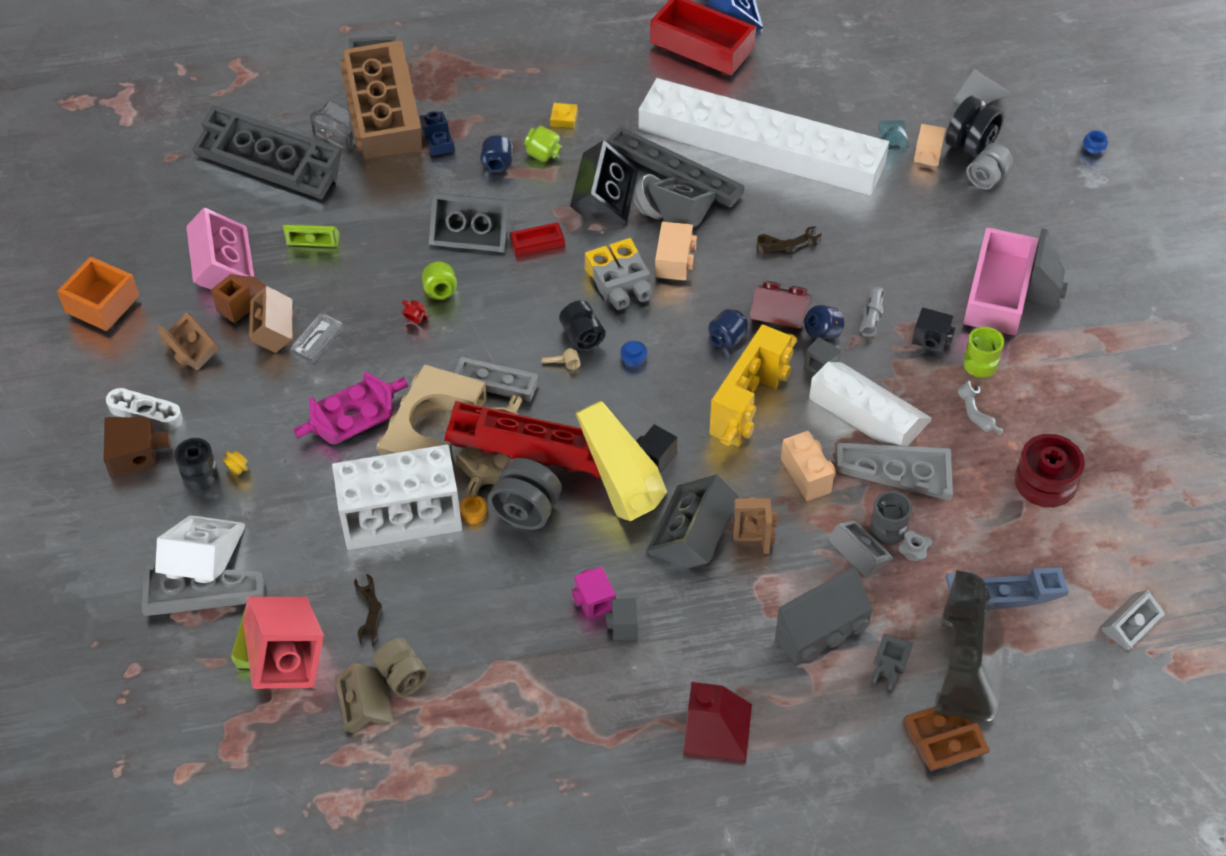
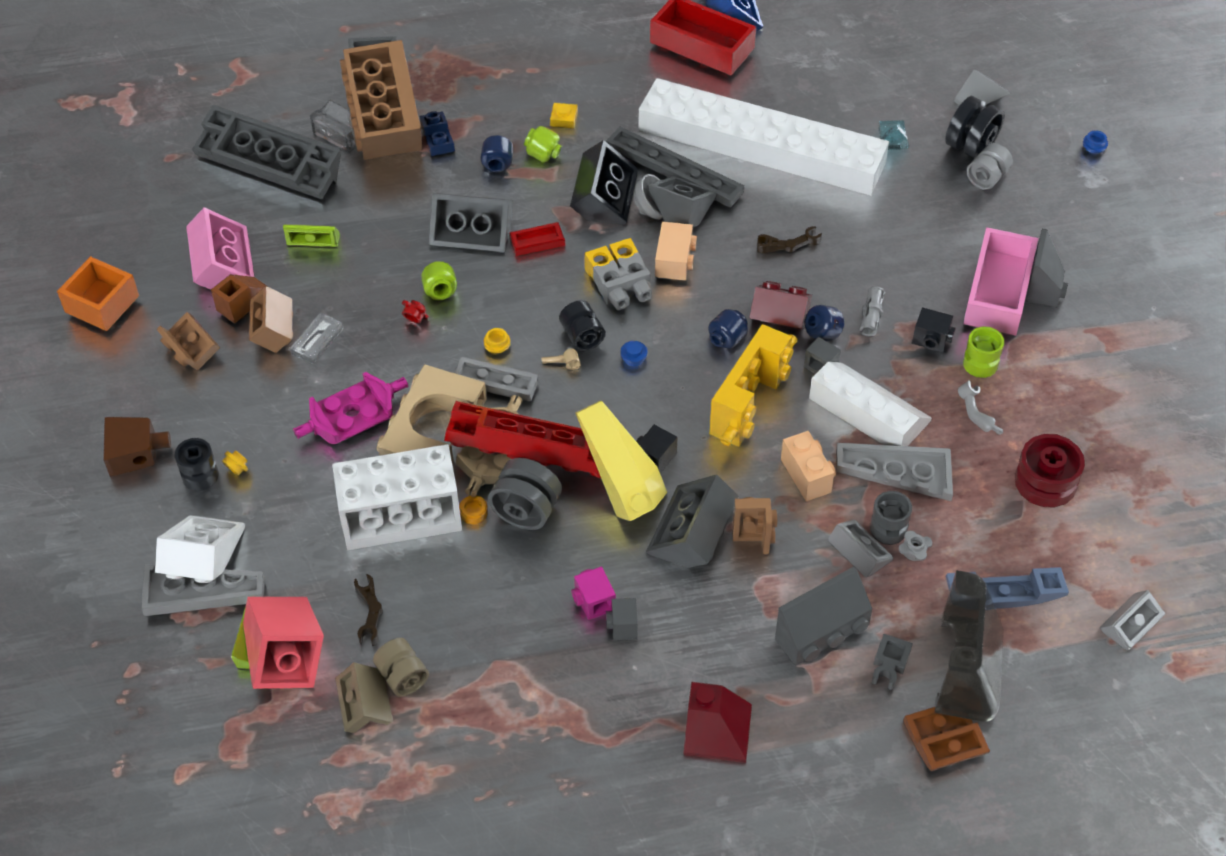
white beam [106,388,183,430] -> none
light nougat brick [914,124,946,166] -> none
none -> yellow plate [483,328,511,353]

